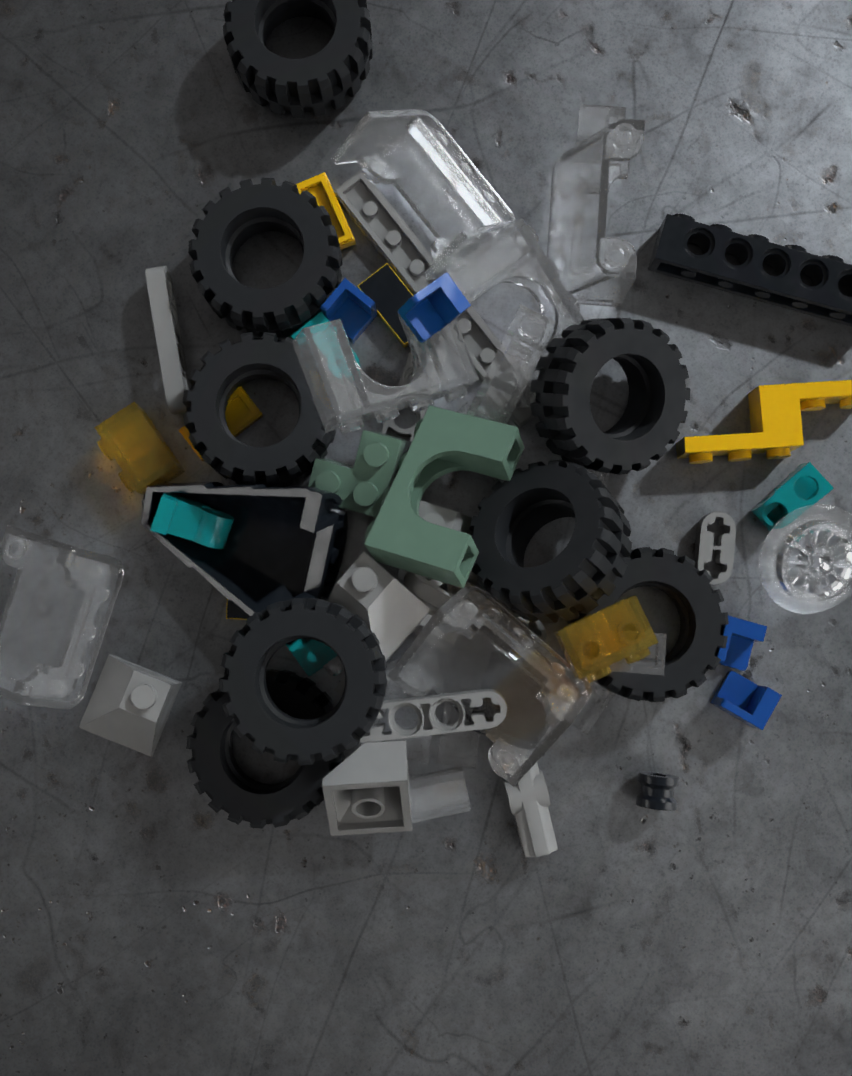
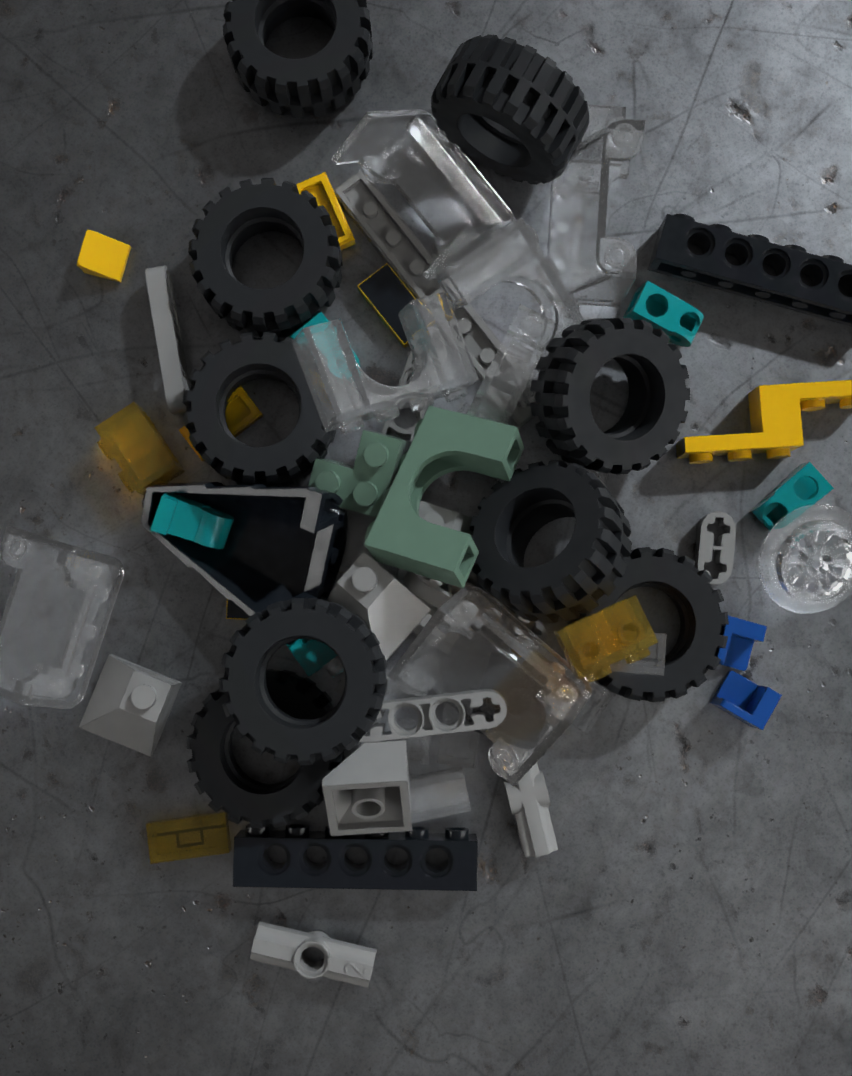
blue panel [320,278,377,344] -> none
blue panel [397,272,471,343] -> none
black wheel [636,772,679,811] -> none
none -> yellow slope [77,229,131,283]
none -> clear yellow tile [146,811,232,864]
none -> black brick [233,824,478,891]
none -> light grey piece [250,921,377,988]
none -> black tyre [431,34,589,185]
none -> teal leg [623,280,704,347]

